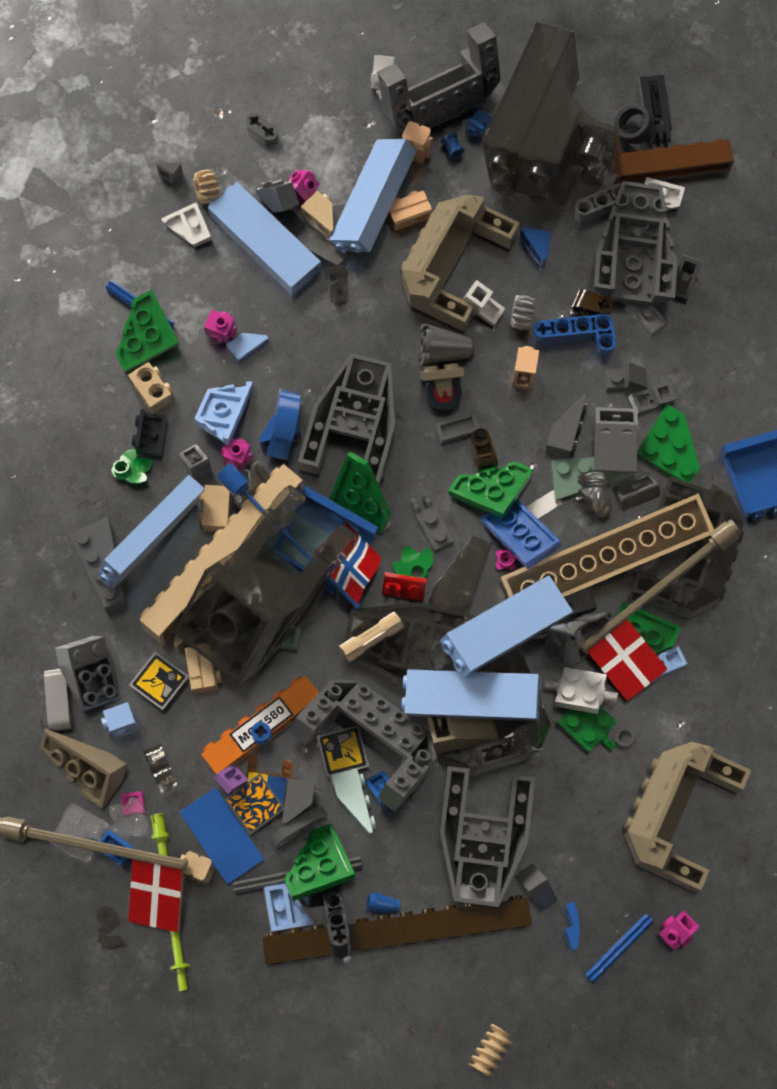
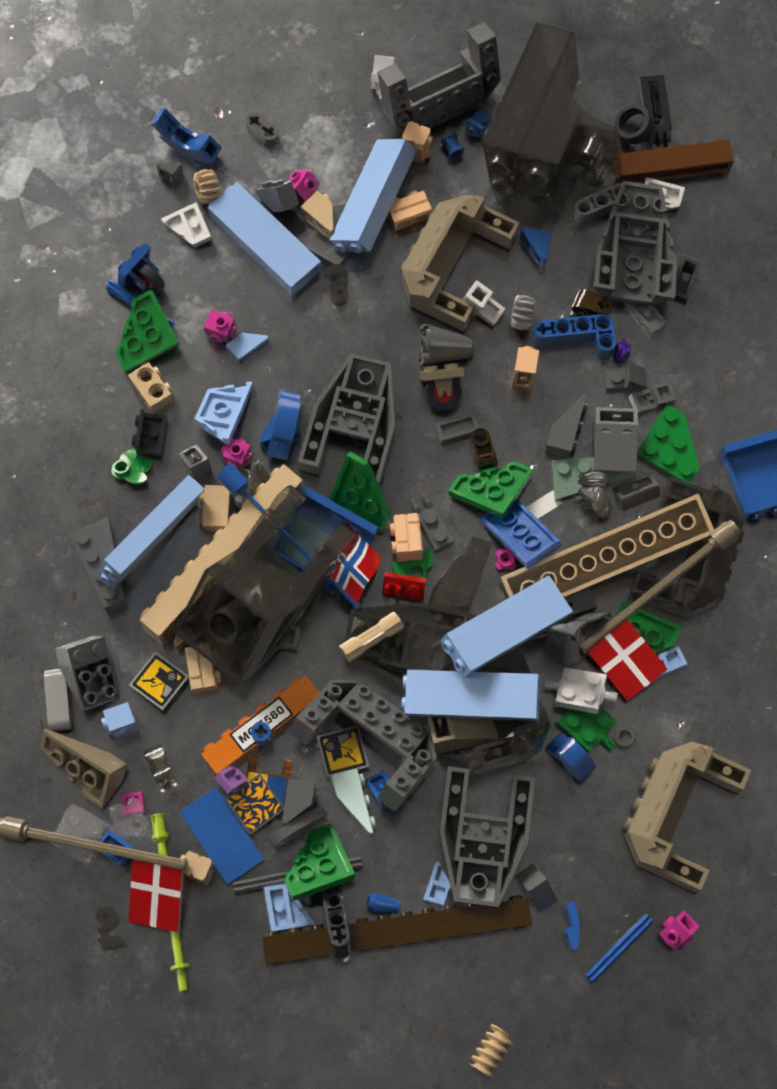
none -> blue plate [117,242,165,294]
none -> blue arch [150,108,222,163]
none -> light nougat brick [390,513,423,562]
none -> light blue tile [423,861,451,907]
none -> blue brick [545,733,596,782]
none -> dark purple plate [614,339,631,362]

